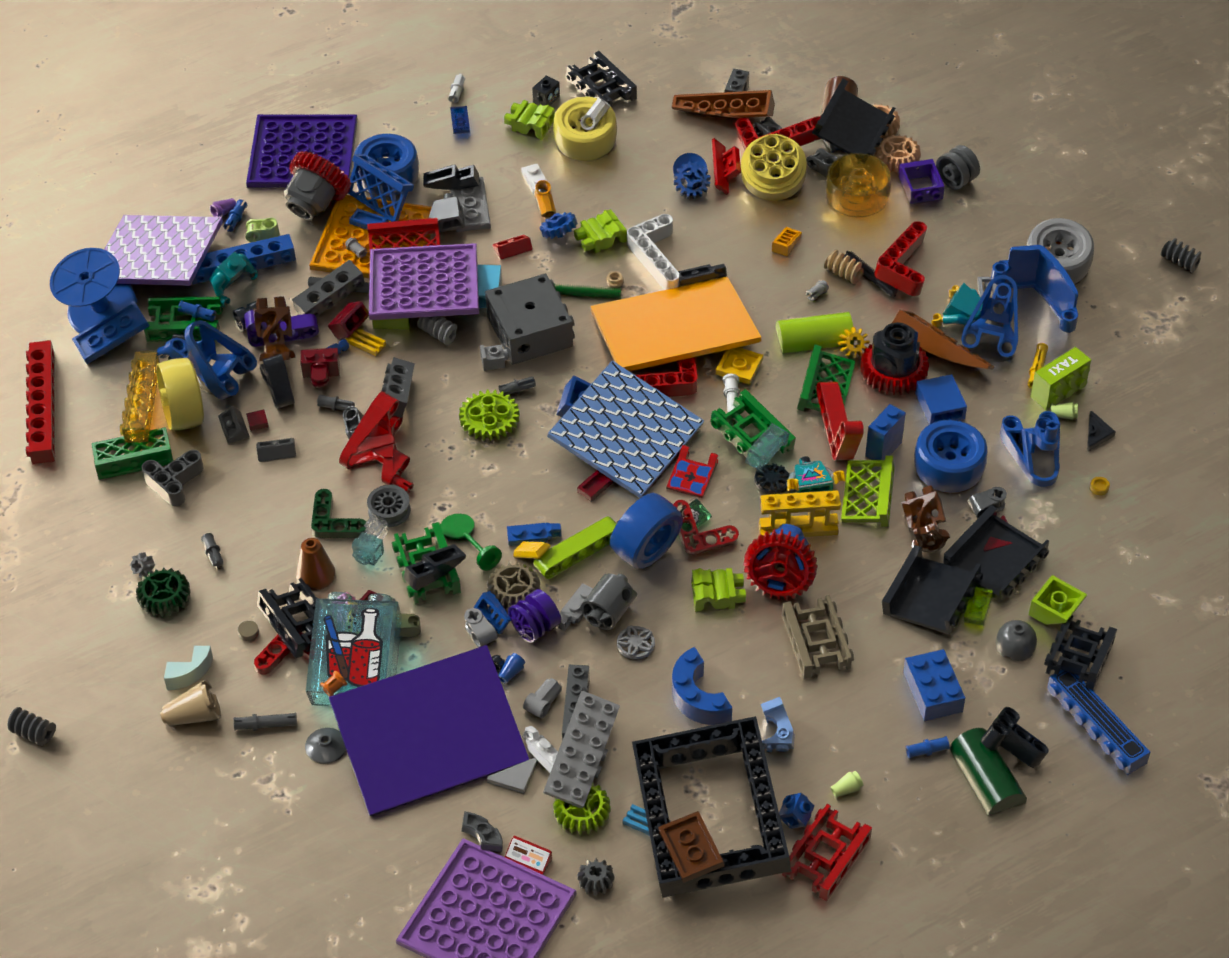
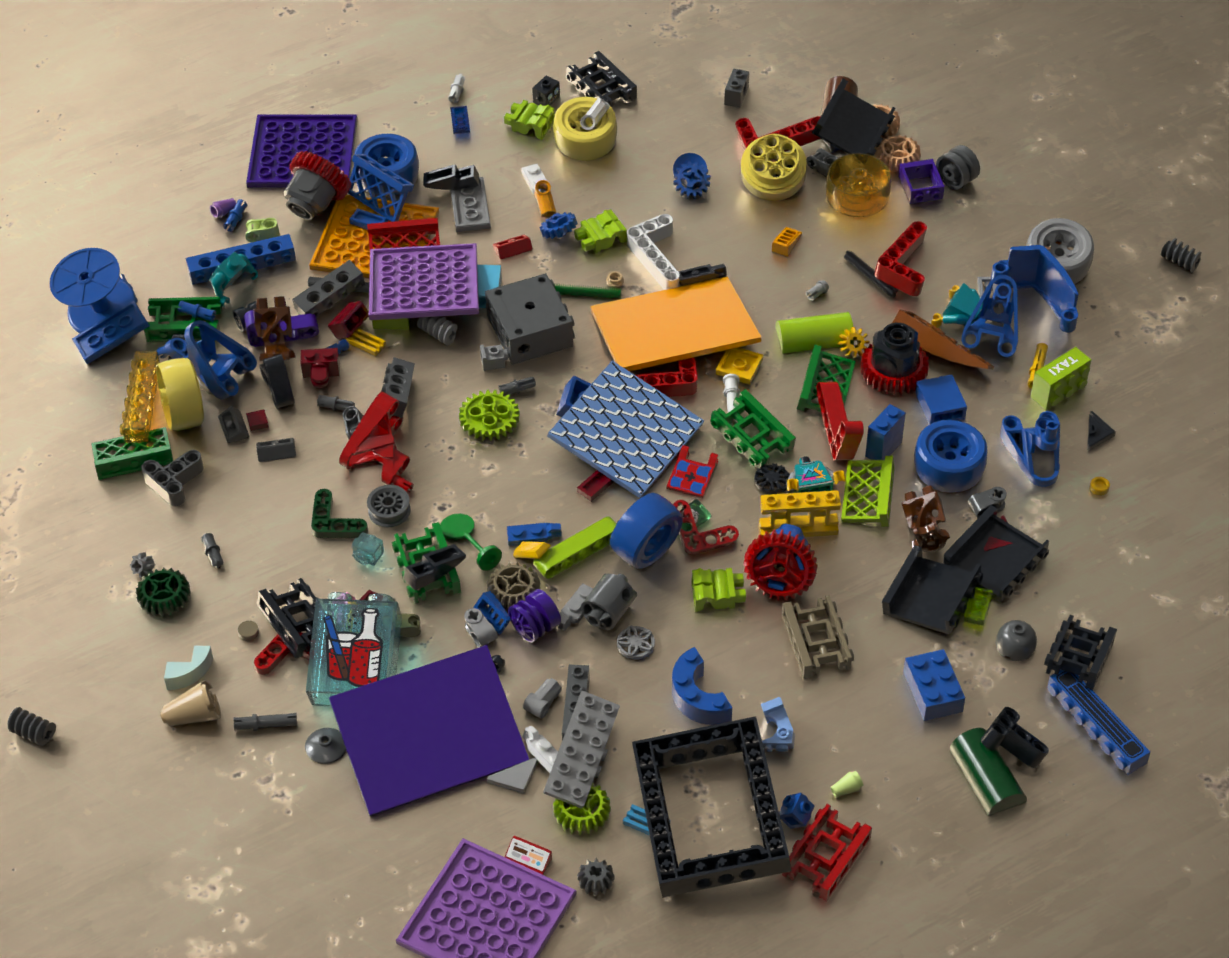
red brick [26,340,55,465] -> none
tile [104,215,223,286] -> none
dark orange cone [296,538,335,590] -> none
orange bush [319,670,348,697] -> none
light grey pin [345,237,367,258] -> none
clear gear [364,516,389,540] -> none
torso [429,193,465,232] -> none
dark grey tile [461,811,503,852] -> none
blue cone [498,653,525,684] -> none
reddish brown plate [658,811,724,883] -> none
dark orange wedge [672,90,775,118] -> none
red bracket [712,138,741,195] -> none
clear light blue window [745,423,790,471] -> none
dark grey piece [753,117,782,137] -> none
tan piece [824,249,864,284] -> none
blue pin [905,736,950,759] -> none
lime slope [1028,575,1087,625] -> none
yellowish green cone [1051,402,1078,420] -> none

